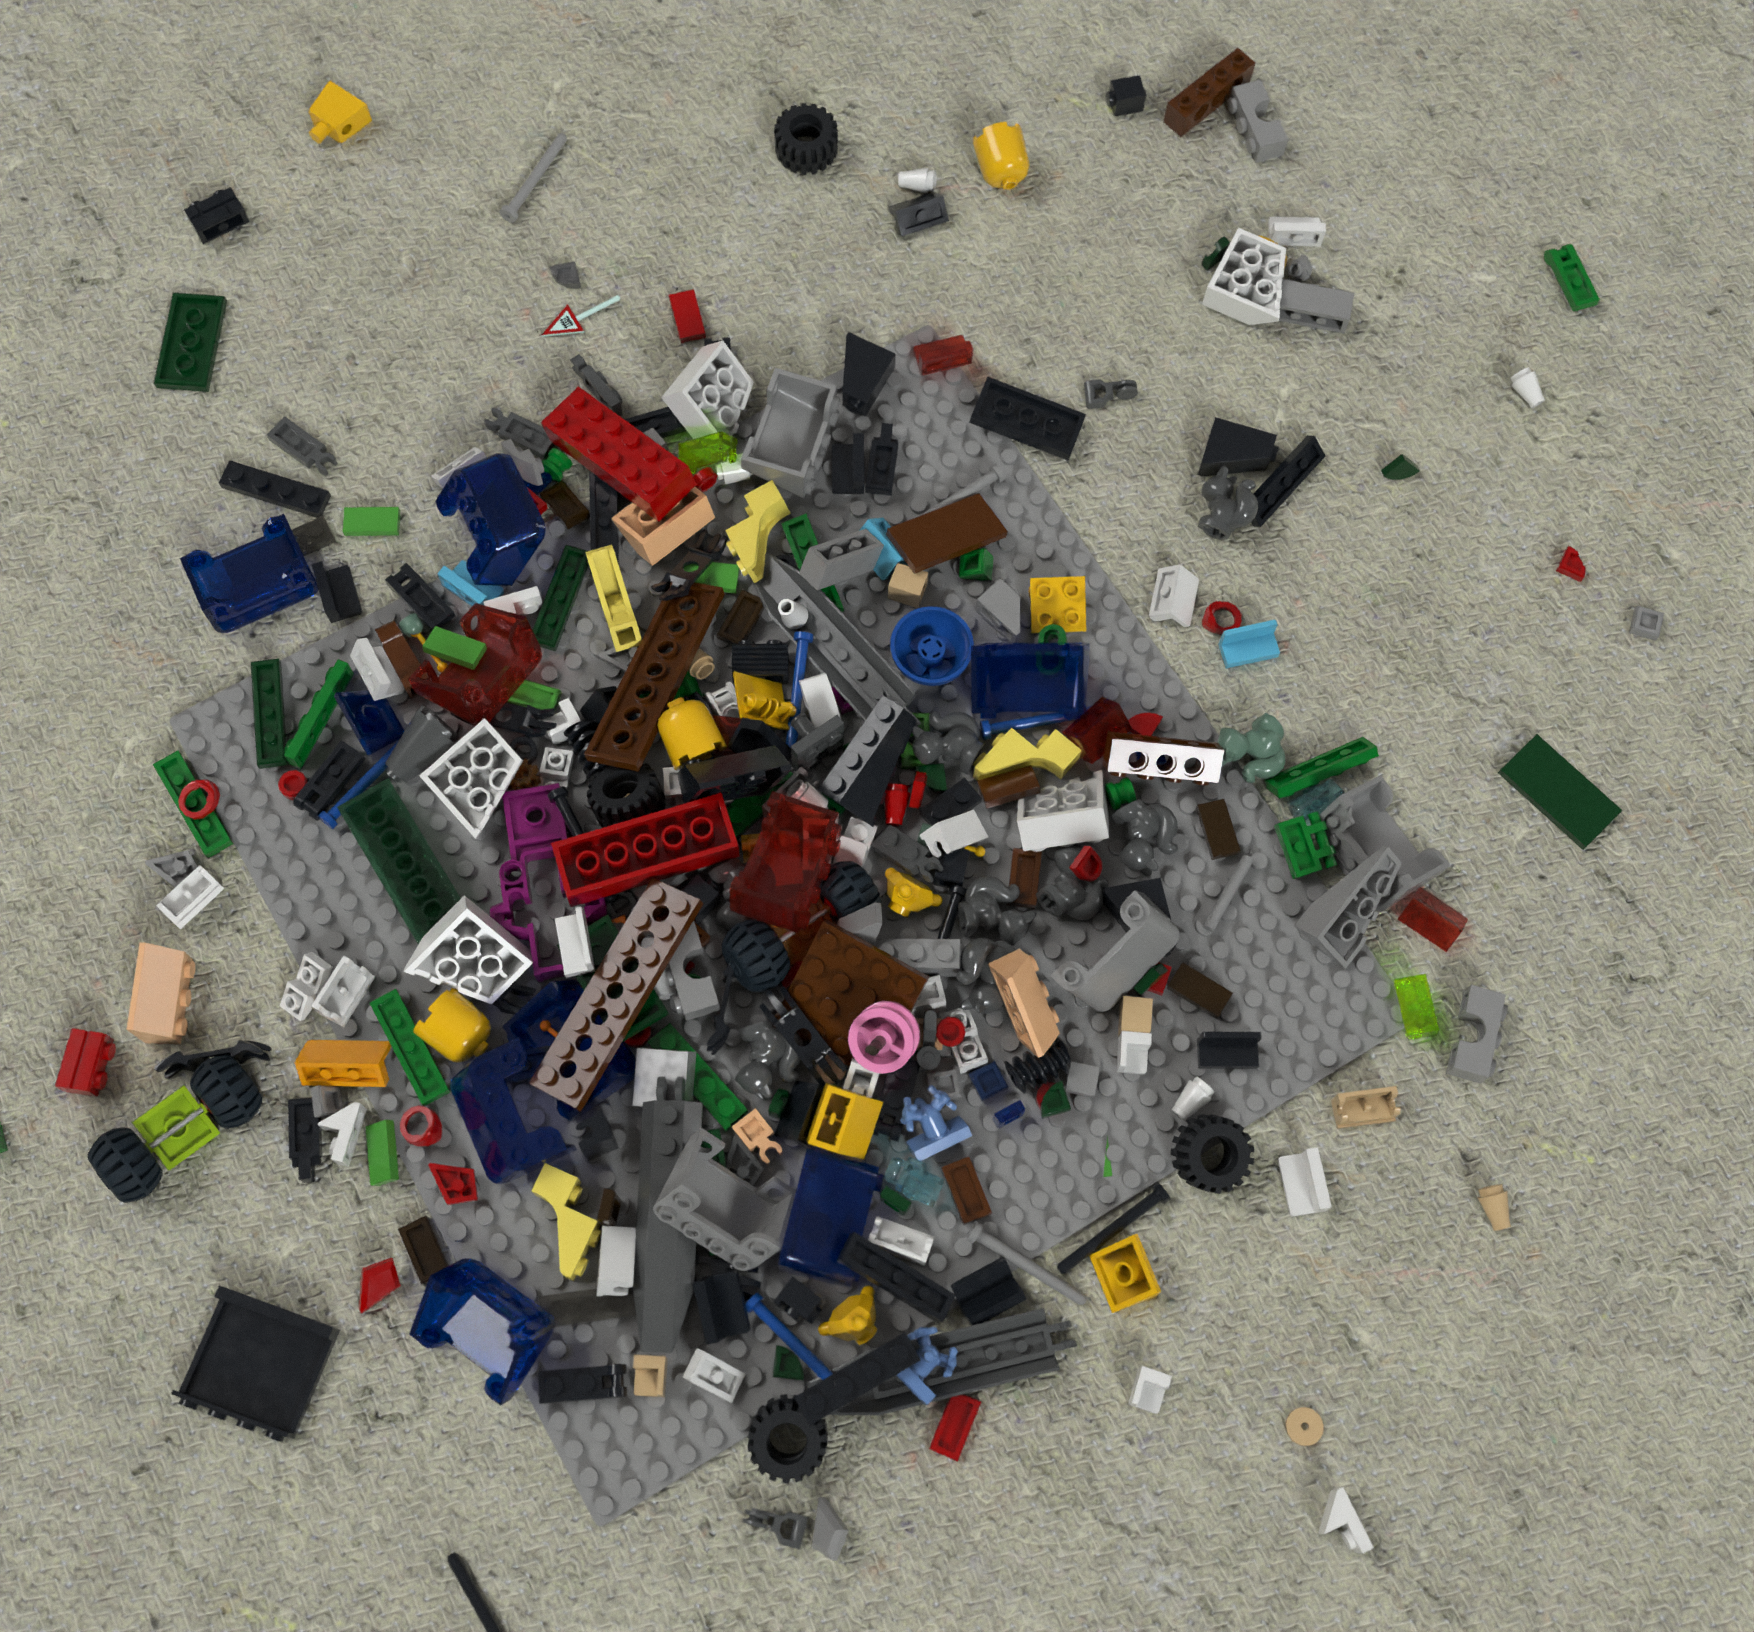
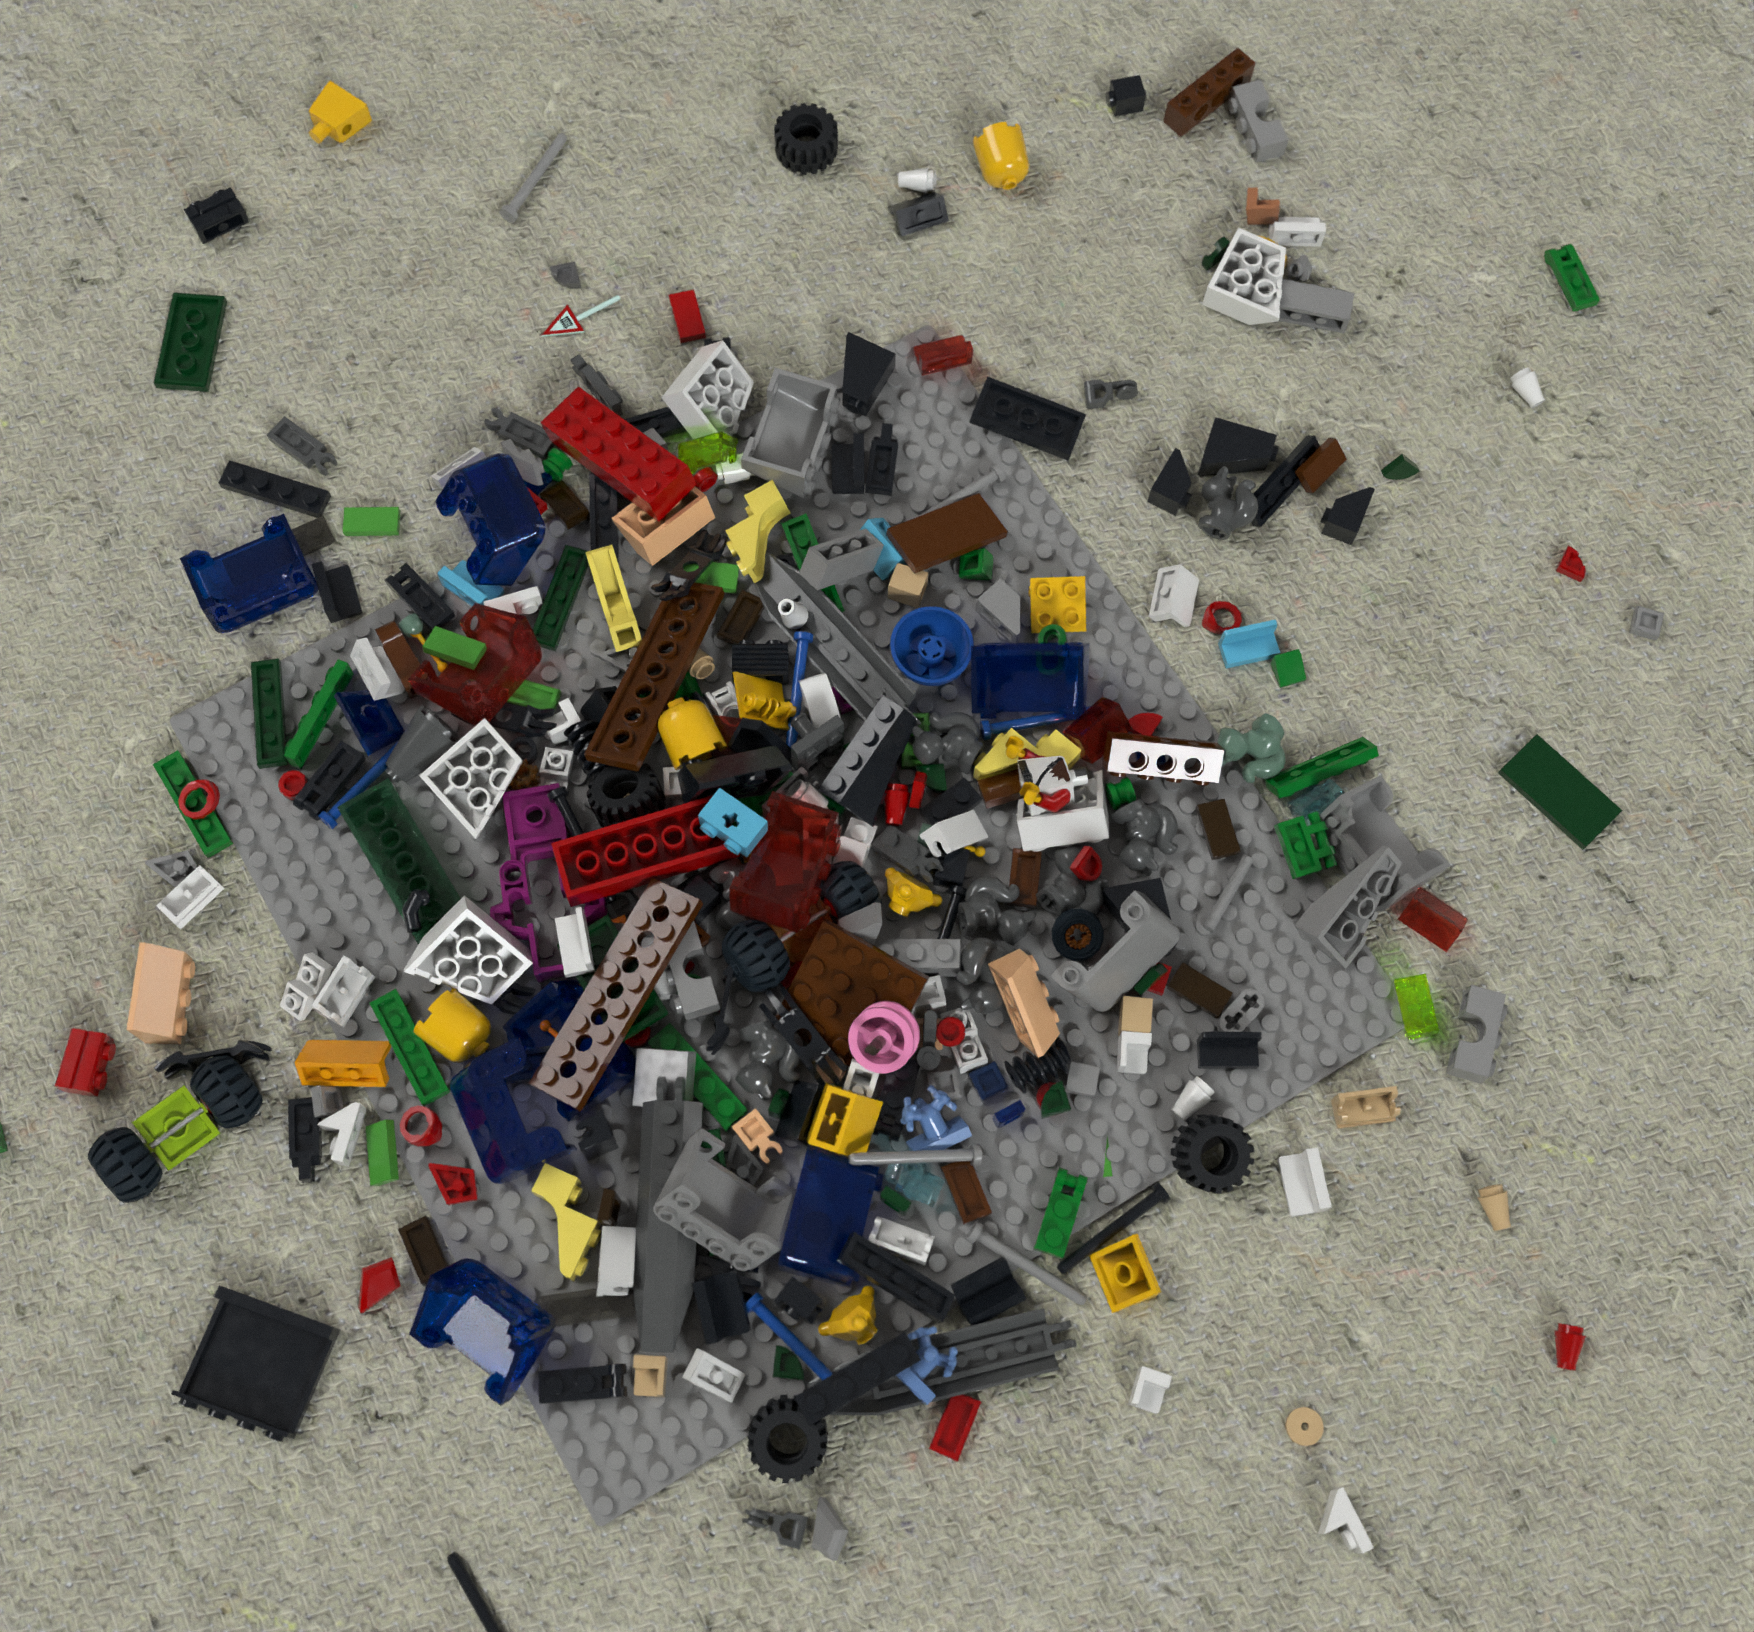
none -> black arm [402,888,430,933]
none -> medium azure brick [698,788,768,857]
none -> light grey bar [848,1144,982,1166]
none -> torso [1005,736,1088,817]
none -> green plate [1034,1167,1088,1259]
none -> black bush [1051,908,1104,961]
none -> black slope [1147,448,1192,516]
none -> light grey beam [1217,989,1265,1032]
none -> nougat panel [1246,188,1280,225]
none -> green slope [1270,649,1306,688]
none -> reddish brown tile [1295,438,1347,493]
none -> black slope [1320,487,1375,545]
none -> red cone [1554,1323,1586,1371]

